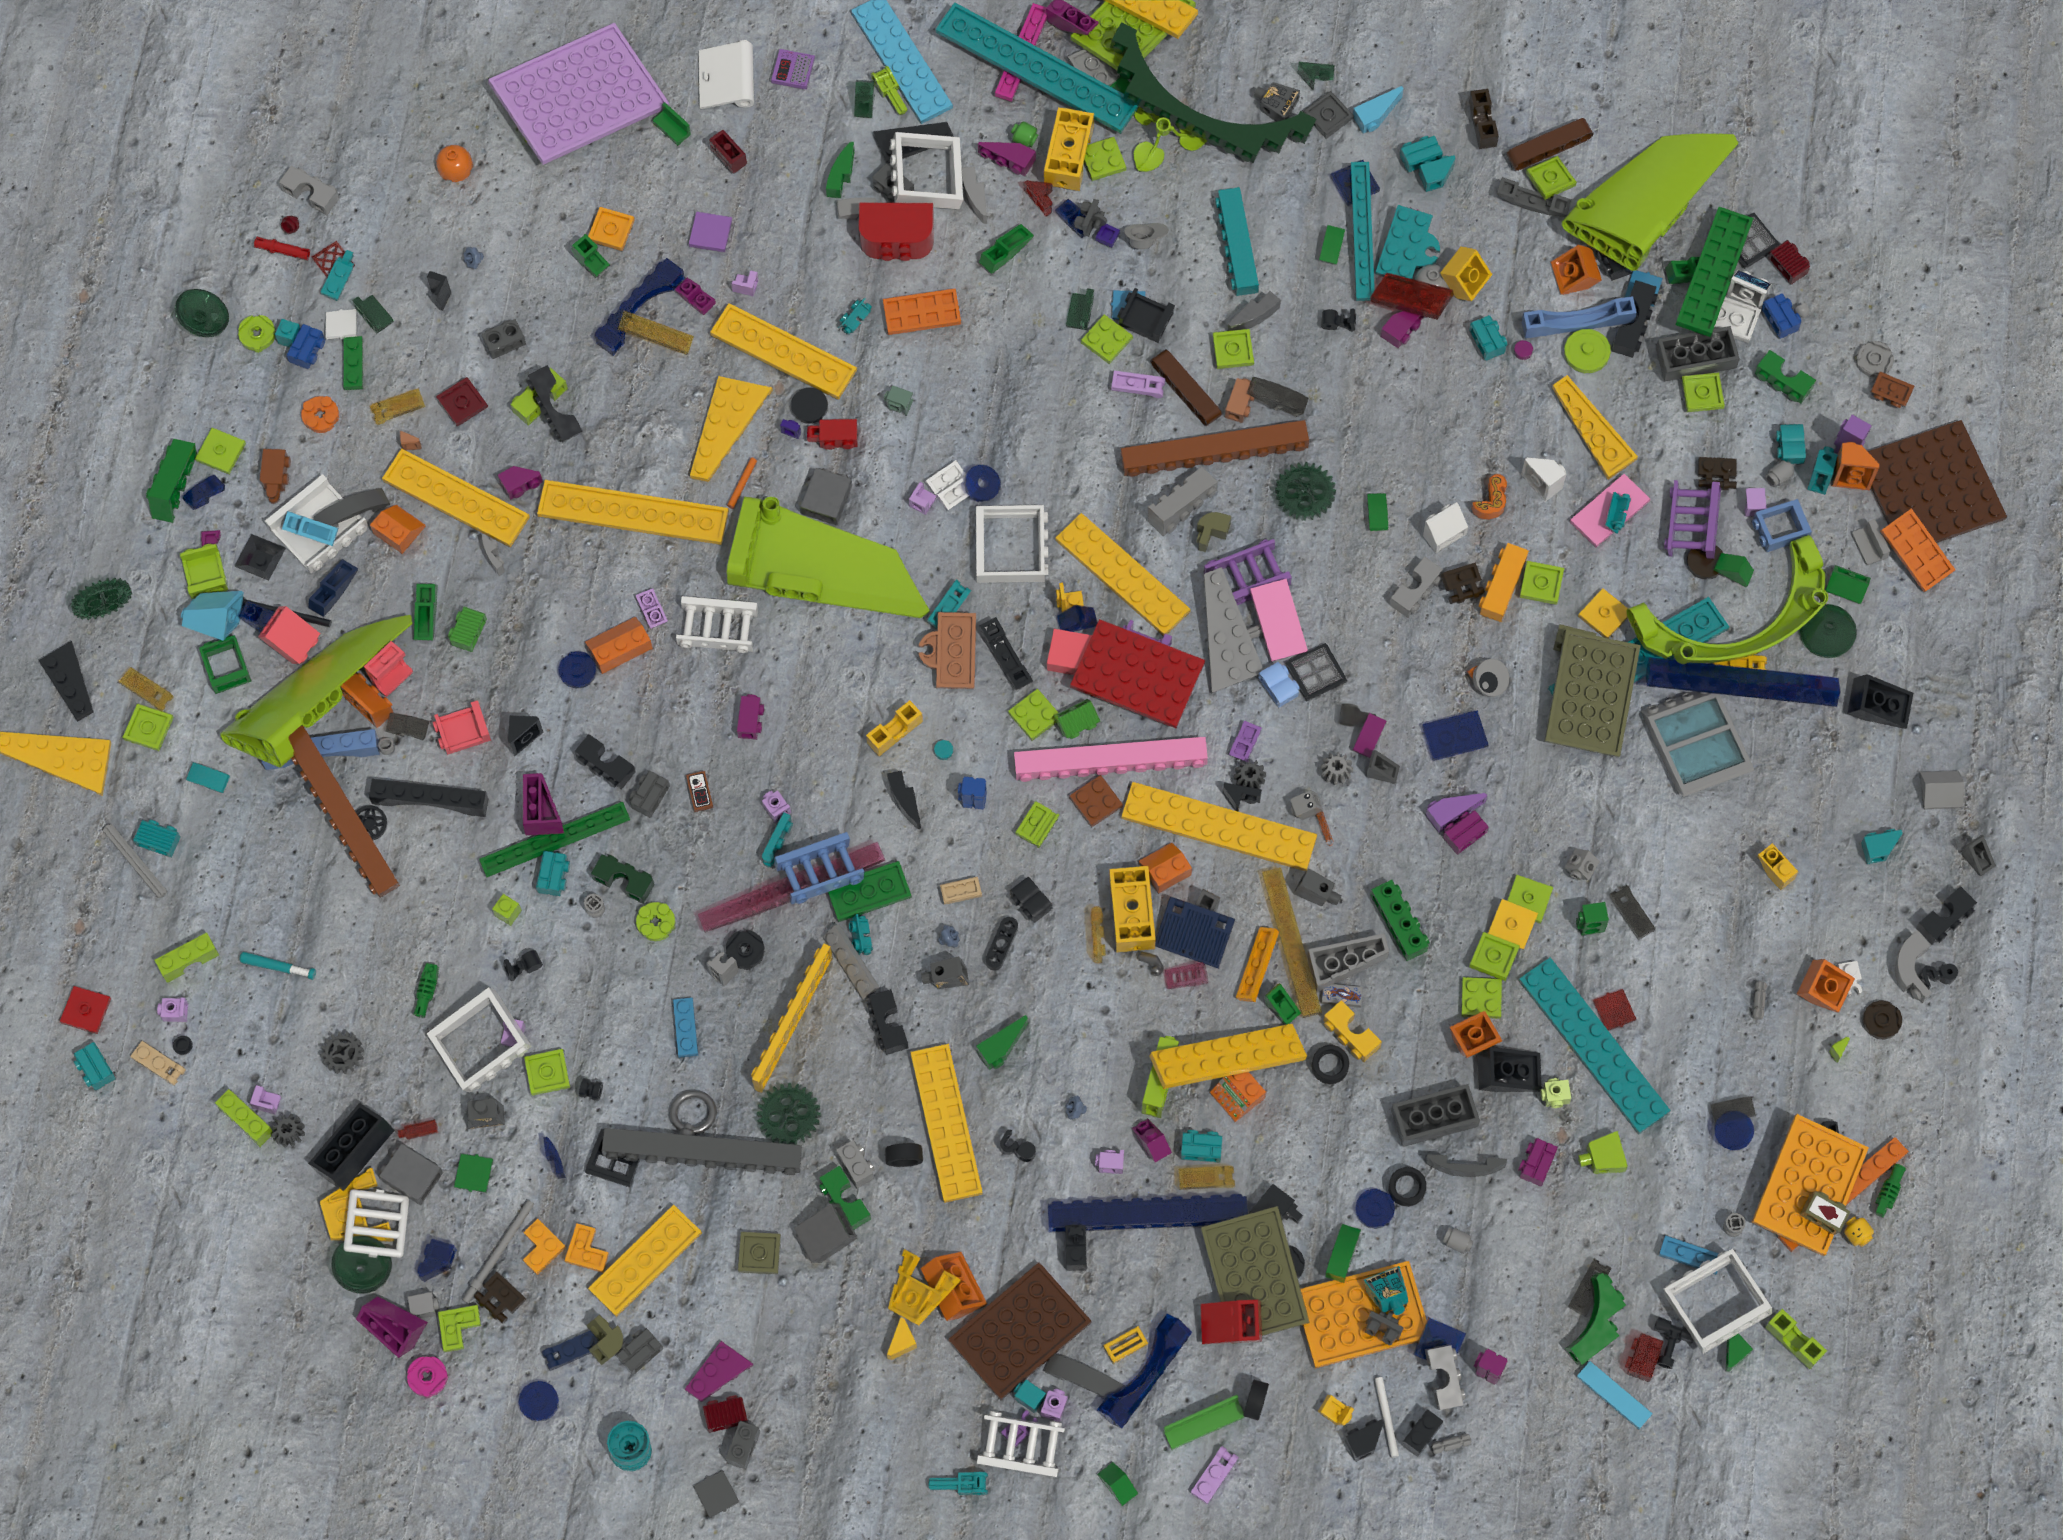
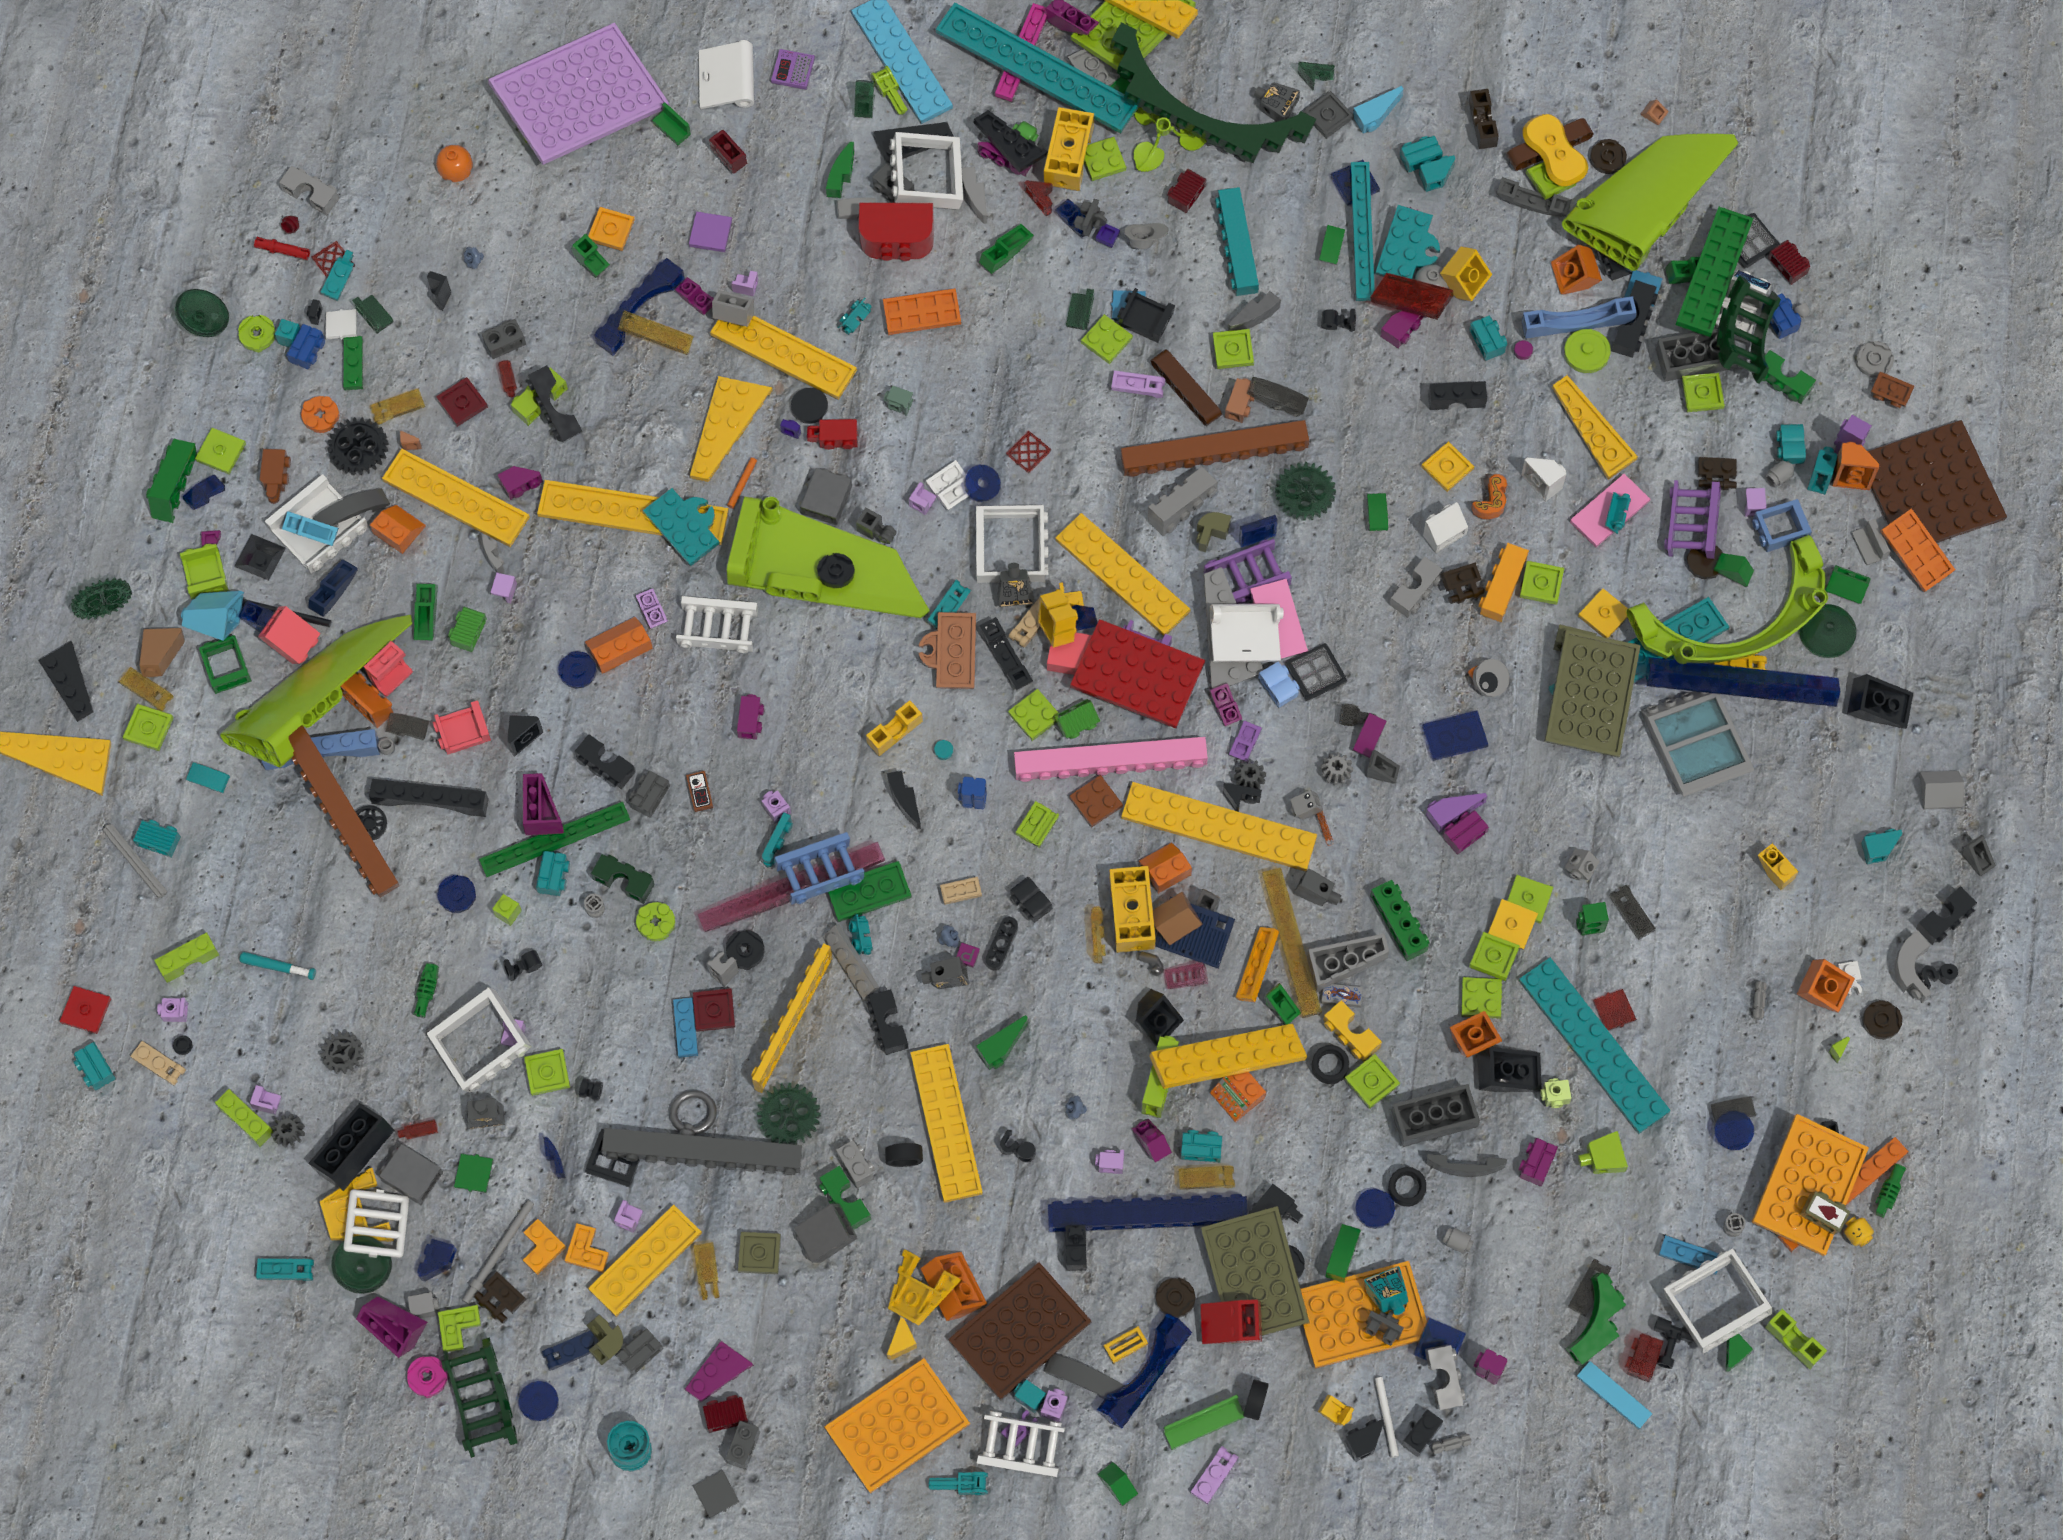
none -> medium nougat slope [139,628,185,677]
none -> teal plate [256,1259,314,1281]
none -> black plate [307,299,323,325]
none -> black gear [327,417,389,475]
none -> clear blue tile [437,875,476,913]
none -> dark green fence [441,1337,518,1458]
none -> lavender panel [491,573,517,604]
none -> clear red cylinder [498,360,517,397]
none -> lavender panel [614,1200,643,1233]
none -> teal plate [643,488,720,567]
none -> dark red plate [693,988,736,1032]
none -> clear yellow hinge [693,1242,720,1300]
none -> light grey brick [712,290,754,327]
none -> black tile [817,553,855,588]
none -> light orange plate [824,1358,970,1494]
none -> dark grey brick [856,507,897,544]
none -> magenta tile [956,943,980,968]
none -> black wing [973,110,1048,173]
none -> dark grey torso [998,563,1035,607]
none -> clear red window [1006,431,1051,473]
none -> tan plate [1009,597,1041,648]
none -> yellow piece [1038,590,1078,648]
none -> black slope [1136,989,1184,1047]
none -> medium nougat slope [1153,892,1203,945]
none -> dark brown tile [1156,1278,1196,1318]
none -> dark red brick [1167,169,1207,213]
none -> magenta slope [1209,682,1242,726]
none -> white door [1210,604,1284,662]
none -> clear blue tile [1239,515,1278,547]
none -> lime plate [1344,1054,1400,1109]
none -> yellow tile [1421,441,1475,492]
none -> black arch [1428,381,1487,410]
none -> yellow plate [1522,114,1588,186]
none -> dark brown tile [1590,139,1627,174]
none -> nougat slope [1641,99,1669,125]
none -> dark green fence [1717,275,1781,384]

